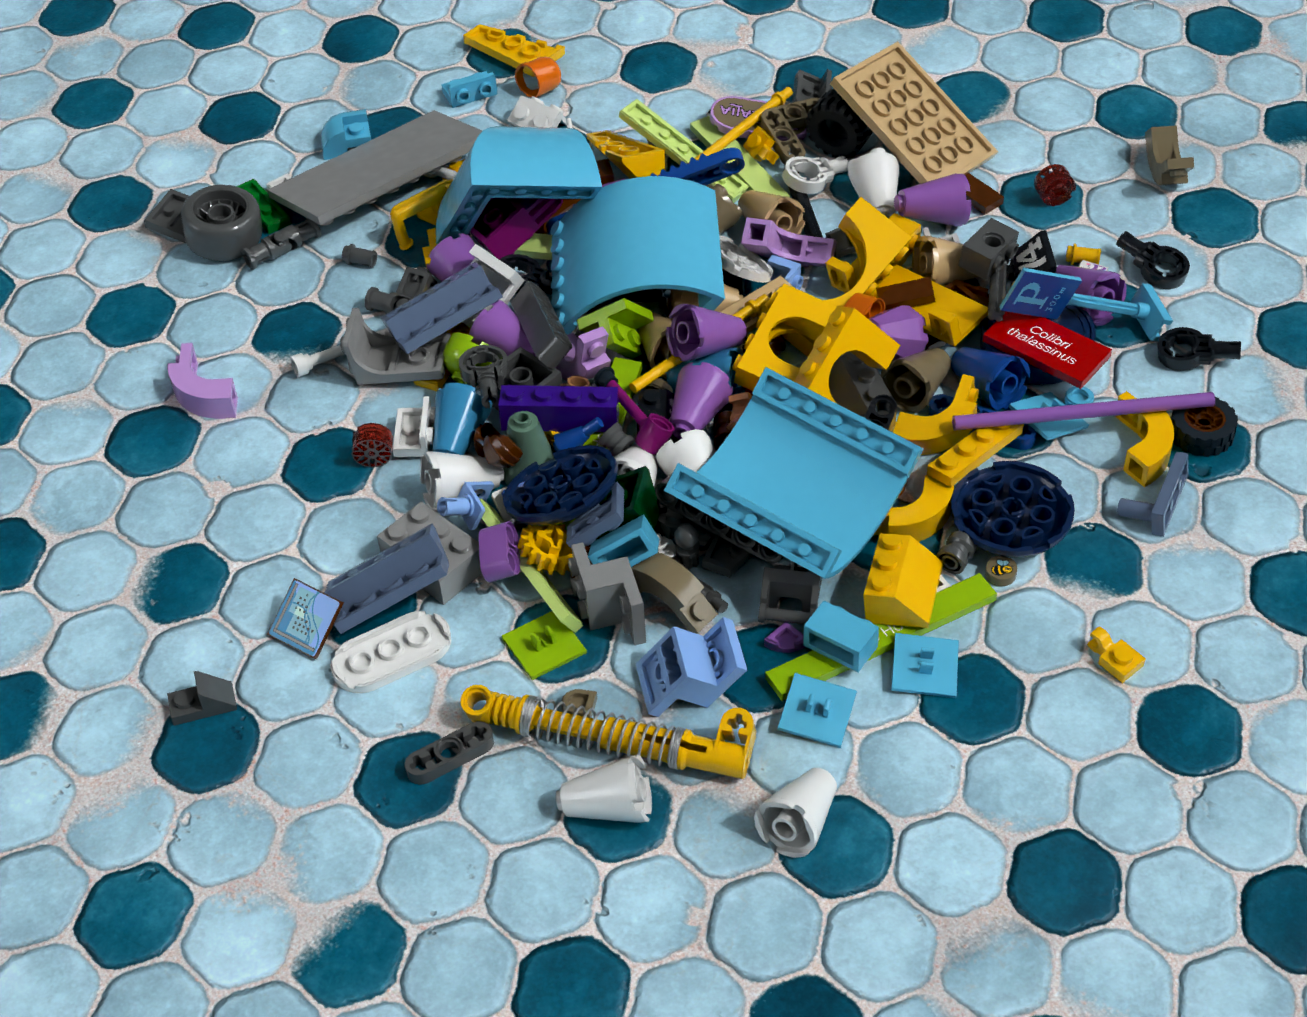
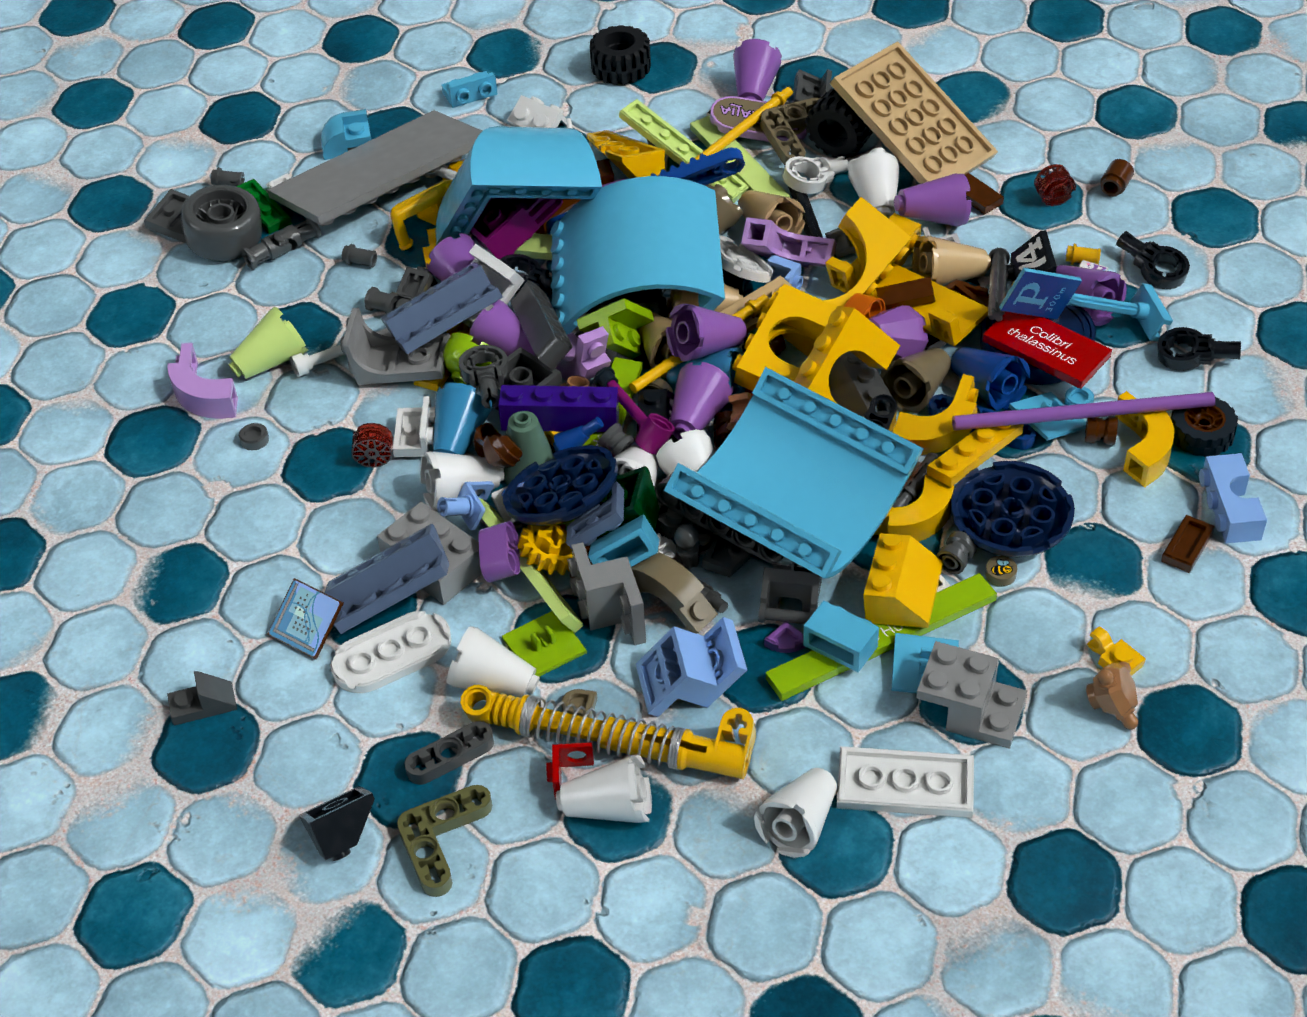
yellow wing [463,24,565,77] -> none
orange helmet [515,57,561,98] -> none
yellow plate [743,126,779,165] -> none
medium azure piece [777,673,857,748] -> none
dark grey brick [958,218,1019,280] -> none
sand blue piece [1117,452,1188,537] -> none
dark tan arch [1145,125,1194,185] -> none
none -> dark grey pin [211,167,245,186]
none -> yellowish green cone [228,307,308,379]
none -> dark grey tile [239,423,269,450]
none -> black slope [299,786,375,861]
none -> olive beam [397,785,492,897]
none -> white cone [446,626,540,697]
none -> red bracket [546,742,594,800]
none -> black tyre [589,25,651,85]
none -> medium lavender cone [733,39,782,101]
none -> white tile [837,746,974,818]
none -> dark grey pin [892,453,939,507]
none -> light grey bracket [916,641,1028,749]
none -> reddish brown wheel [1085,416,1118,445]
none -> medium nougat rock [1086,661,1138,730]
none -> reddish brown brick [1101,159,1134,197]
none -> reddish brown tile [1161,515,1215,573]
none -> light blue arch [1199,453,1267,544]

